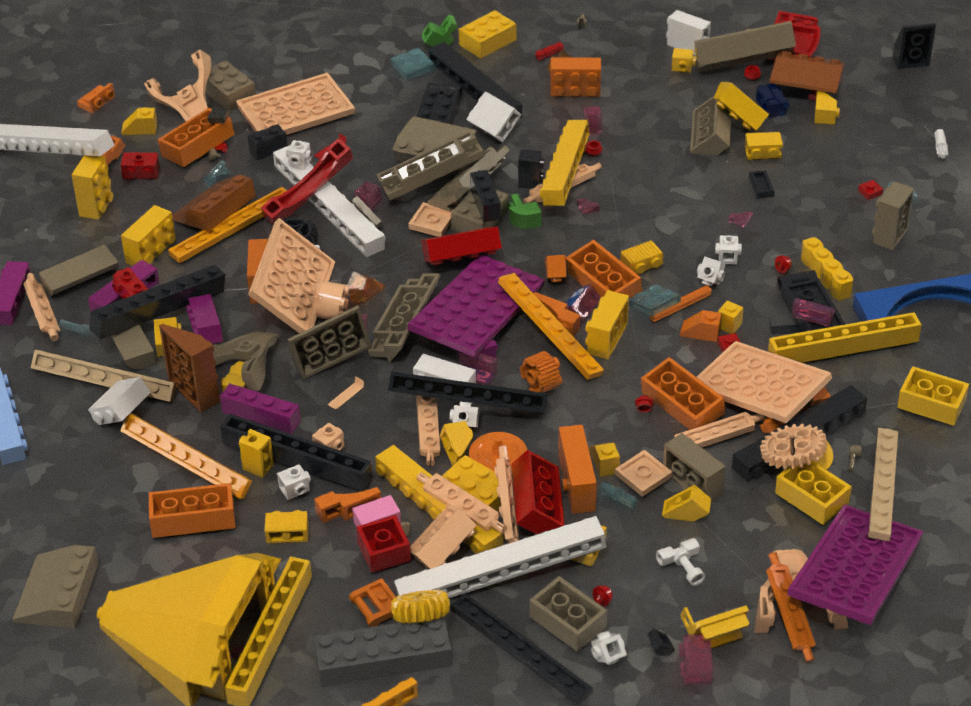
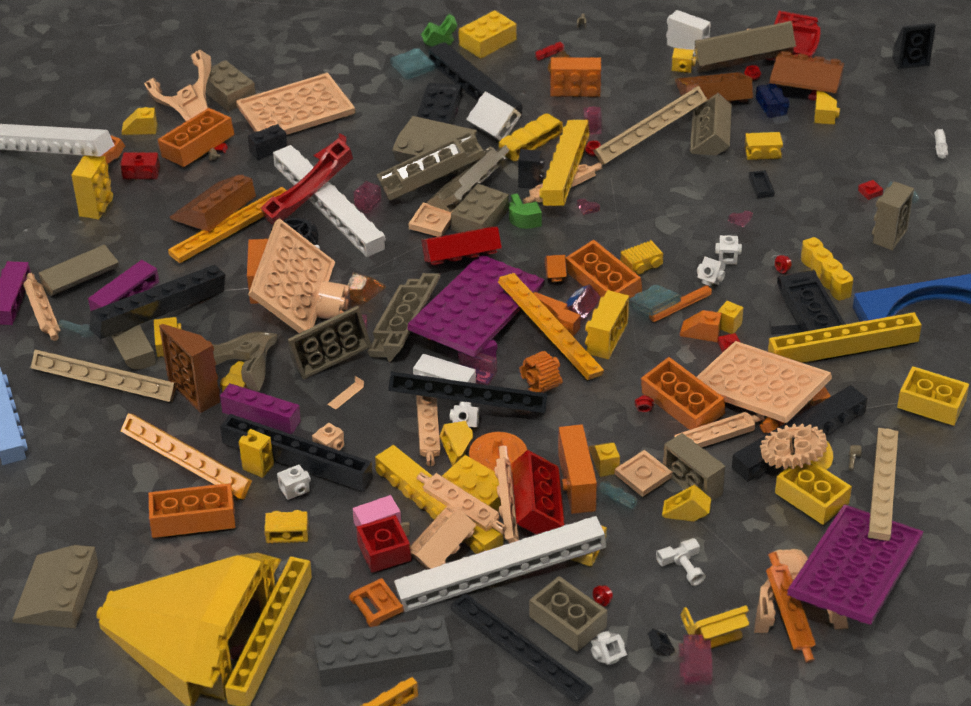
orange bracket [77,83,115,113] -> none
white brick [88,377,151,425] -> none
red brick [112,267,148,299] -> none
yellow brick [121,205,176,266] -> none
magenta brick [186,294,223,343] -> none
clear light blue piece [201,160,229,187] -> none
pearl dark grey tile [207,108,230,123] -> none
white brick [286,140,312,170] -> none
orange slope [314,487,381,523] -> none
dark tan tile [353,196,383,229] -> none
yellow gear [391,589,450,623] -> none
black brick [470,170,501,222] -> none
yellow slope [714,82,769,131] -> none
clear pink panel [792,298,836,327] -> none
none -> yellow brick [499,113,563,161]
none -> tan plate [594,86,707,165]
none -> dark orange slope [675,72,753,107]

